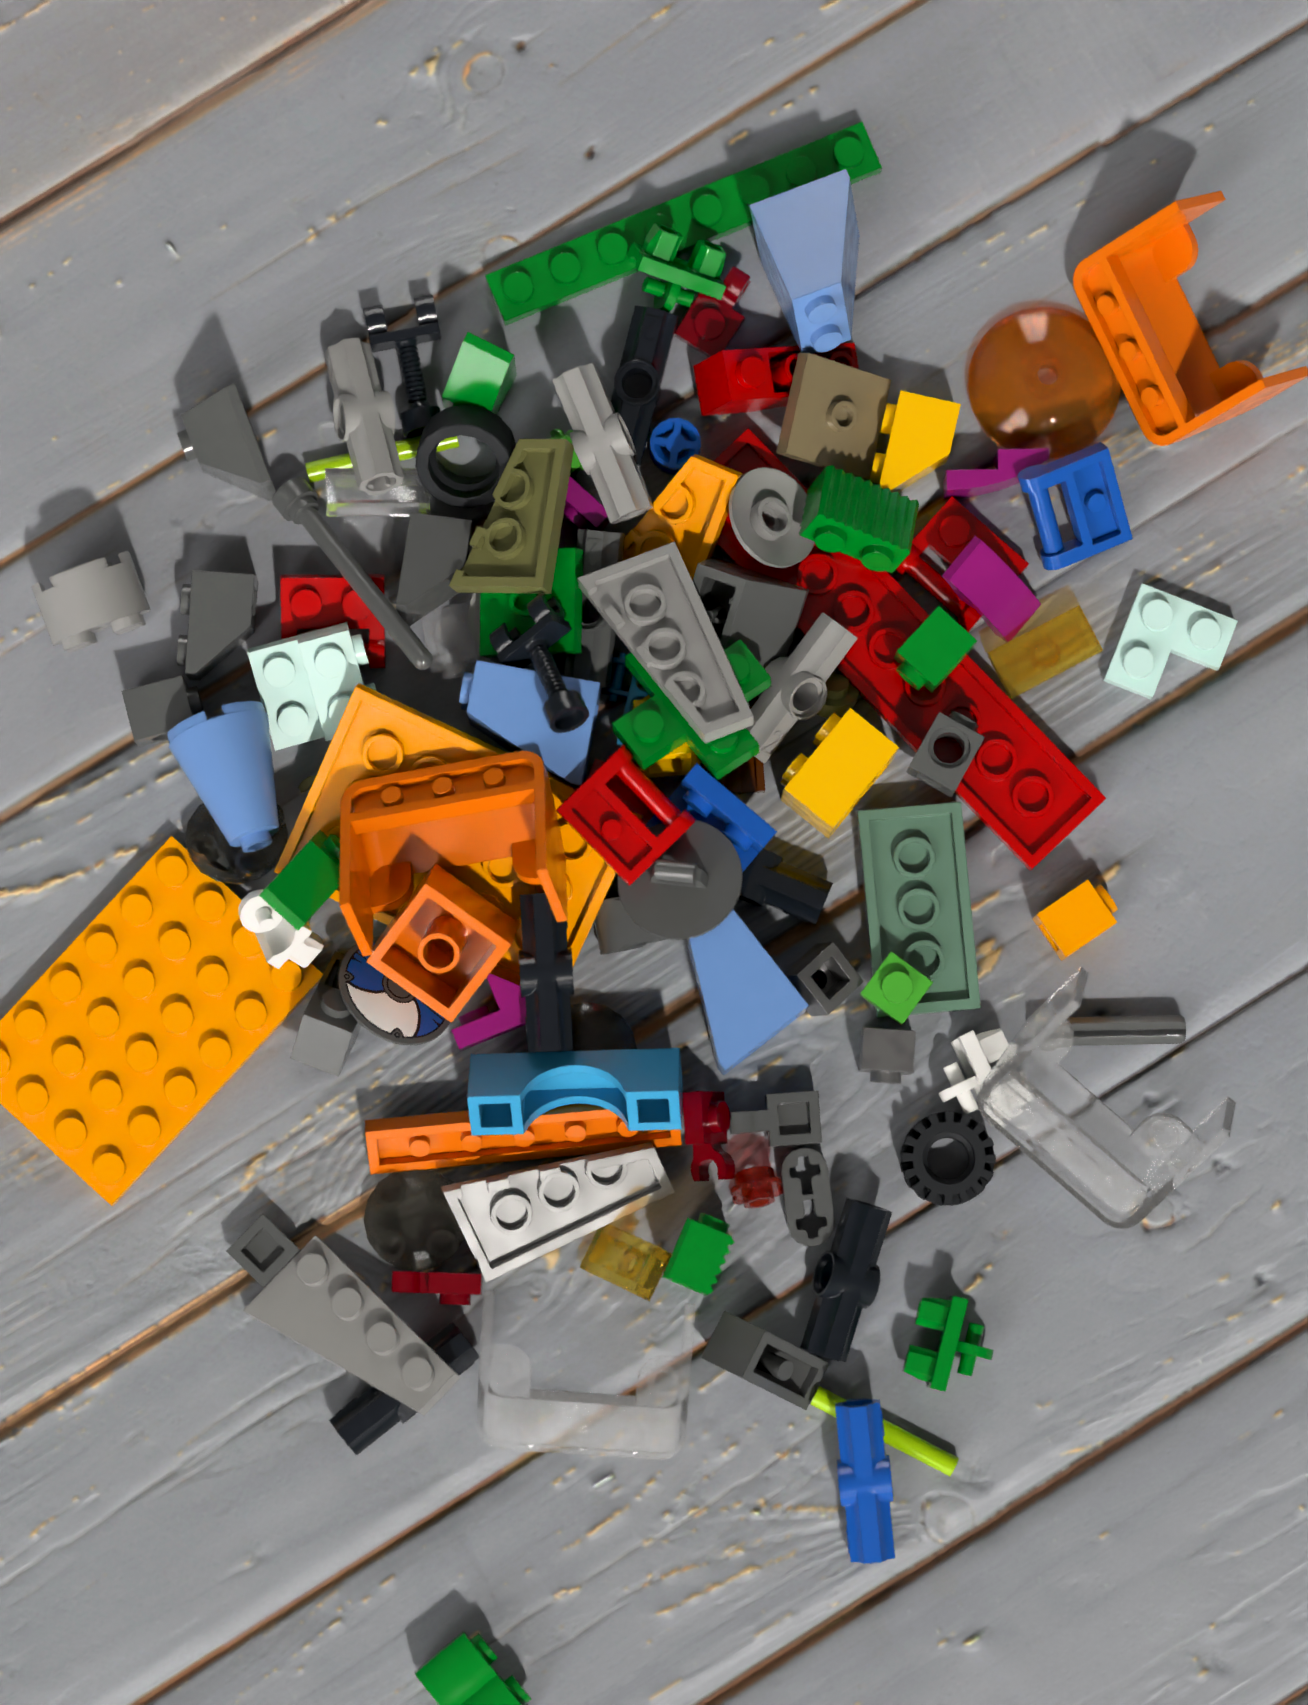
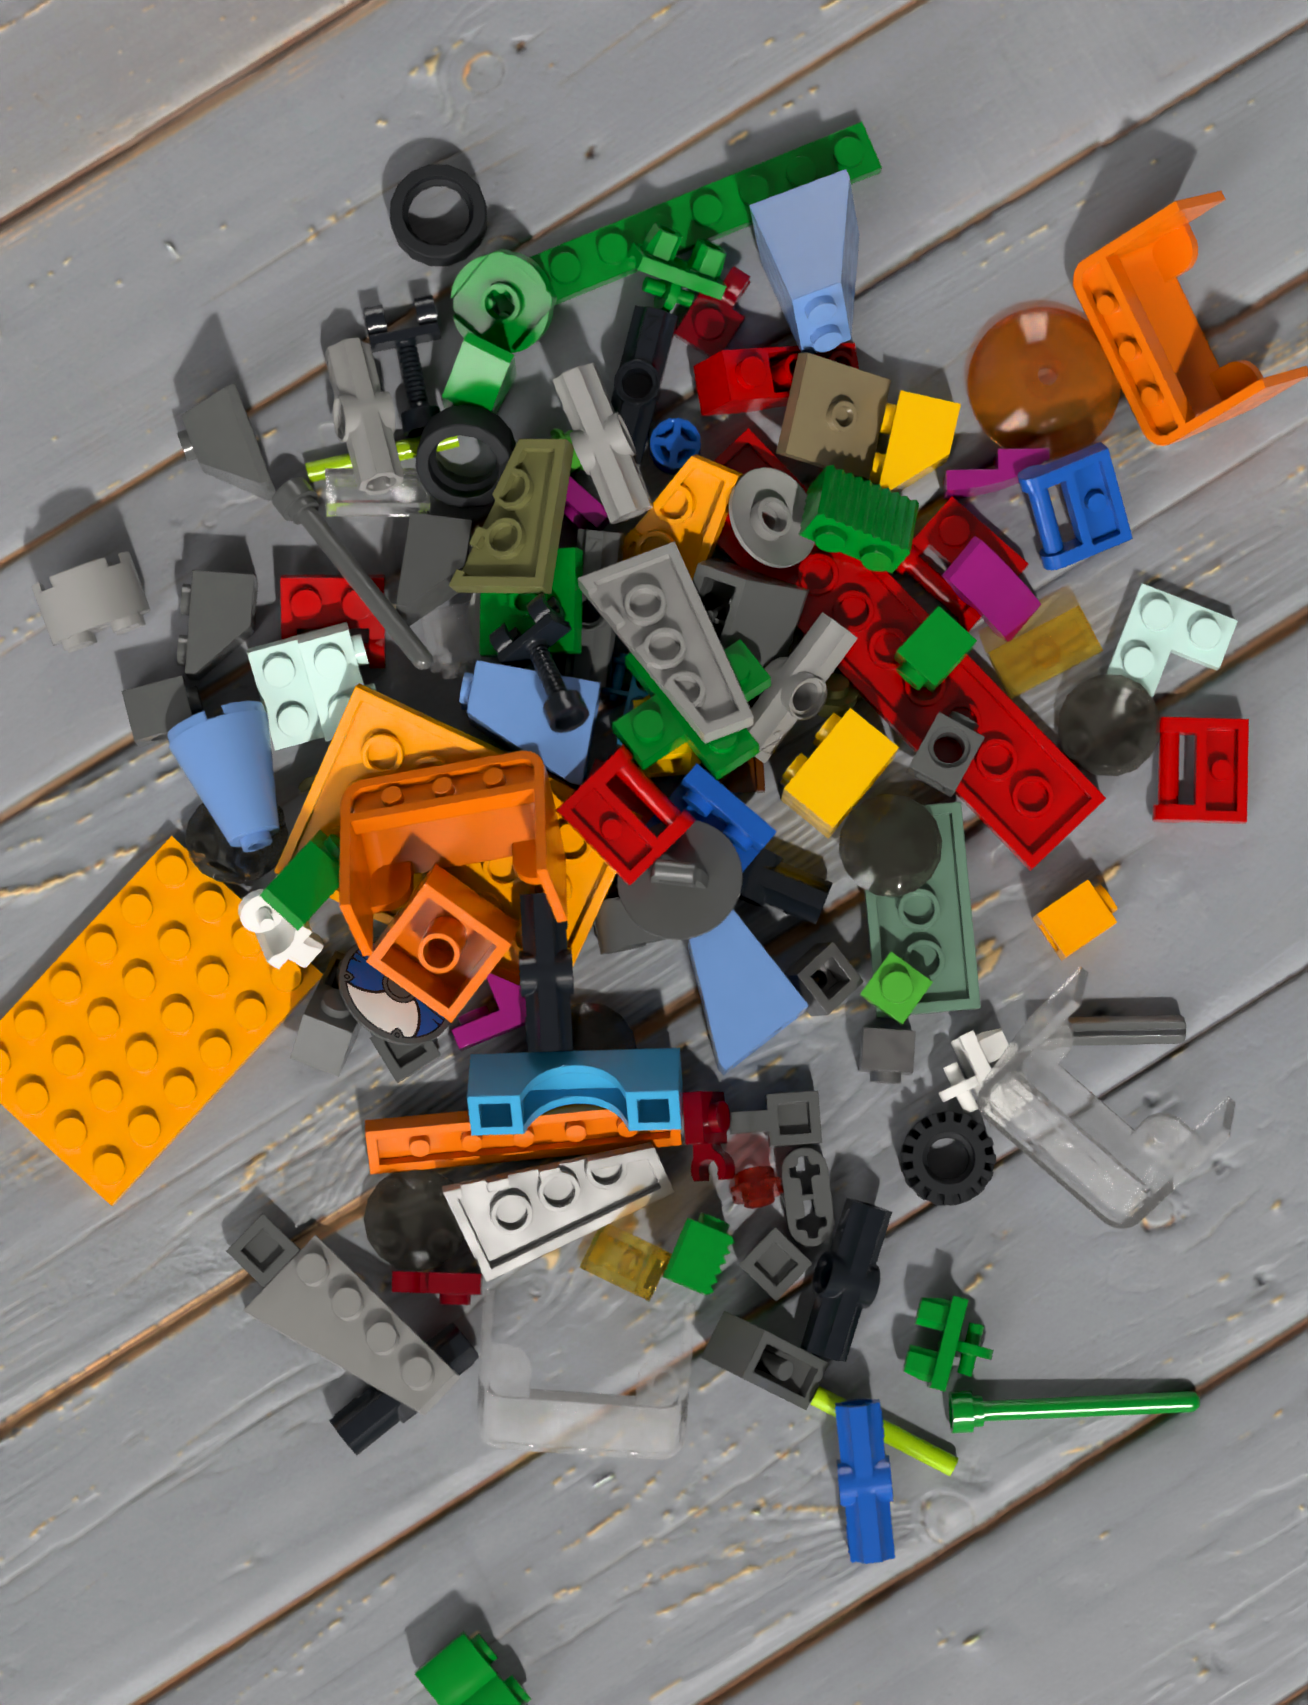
none -> dark grey plate [370,1035,442,1083]
none -> black tyre [390,164,487,266]
none -> green plate [451,249,557,353]
none -> dark grey plate [739,1227,813,1301]
none -> clear smoke dish [838,794,942,898]
none -> green piece [948,1391,1200,1434]
none -> clear smoke dish [1058,674,1161,776]
none -> red plate [1152,717,1249,824]

